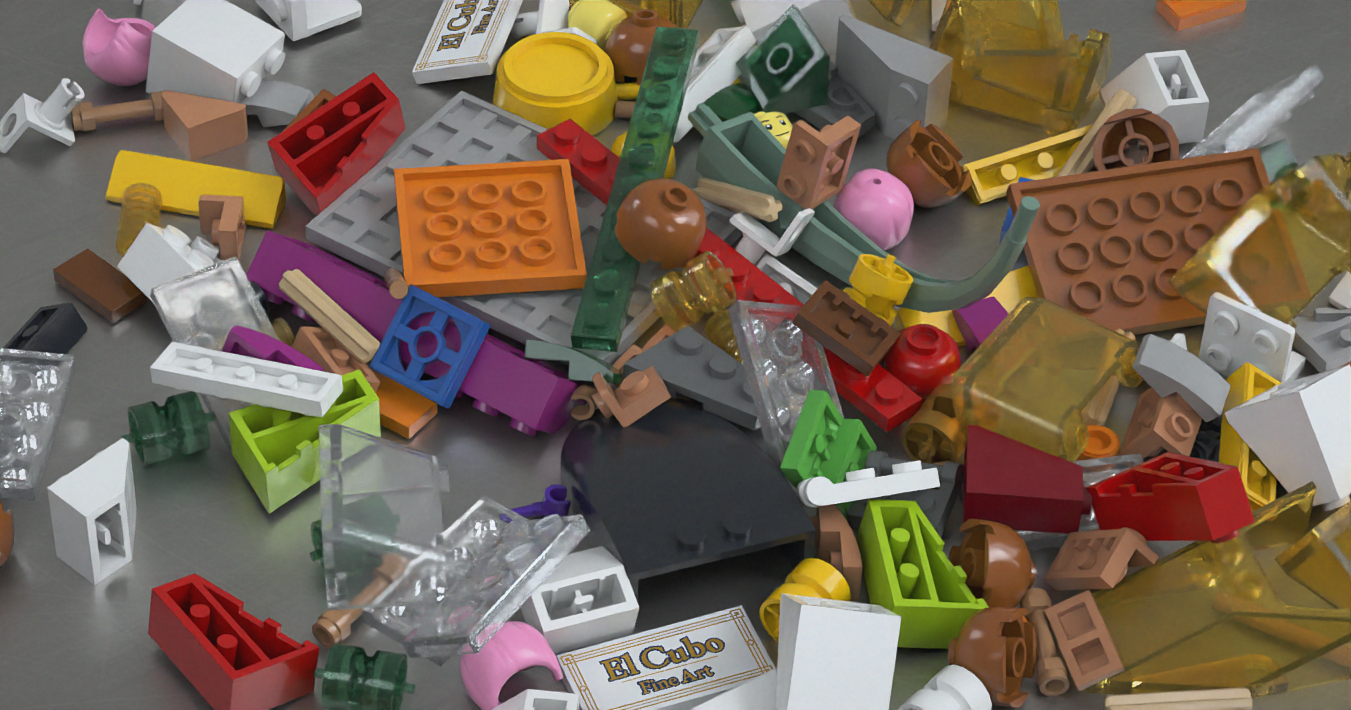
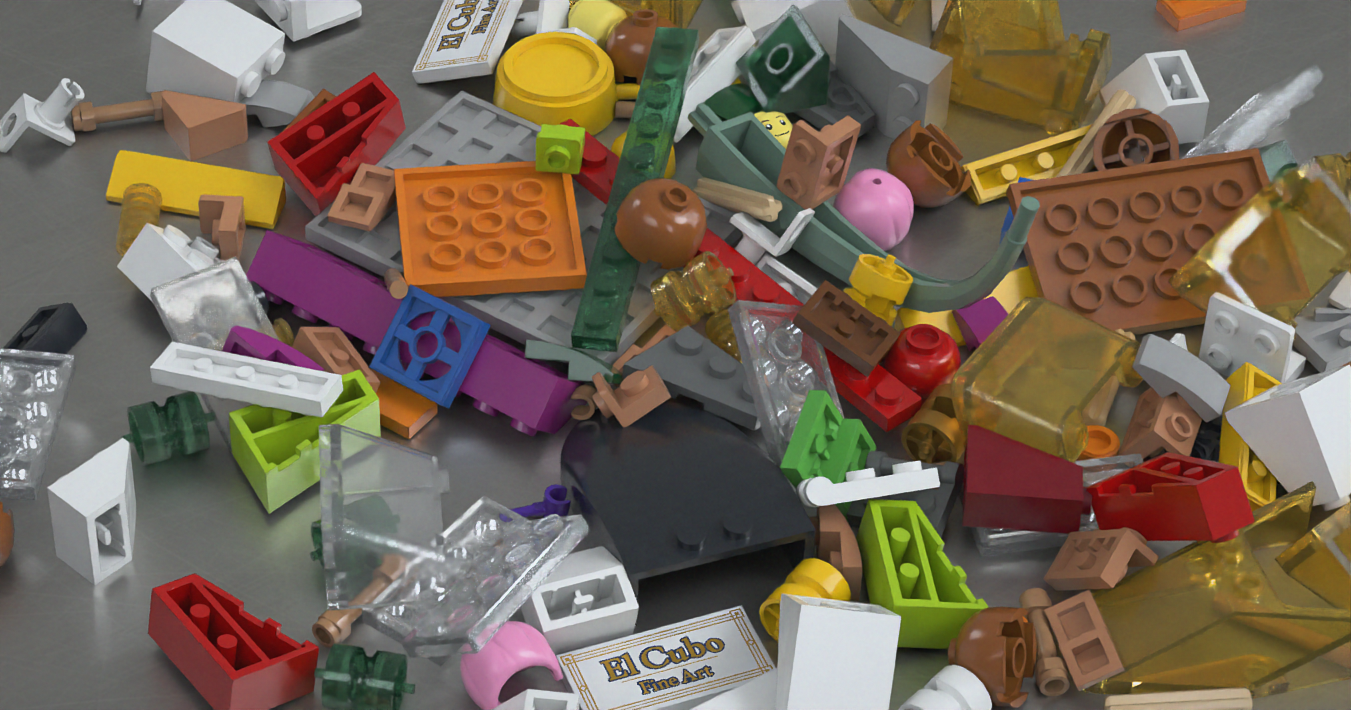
reddish brown tile [53,248,148,323] -> none
bright pink piece [82,8,156,86] -> none
tan axle [279,269,381,363] -> none
dark orange cylinder [948,519,1036,607] -> none
none -> nougat slope [327,163,396,231]
none -> lime bracket [536,124,585,174]

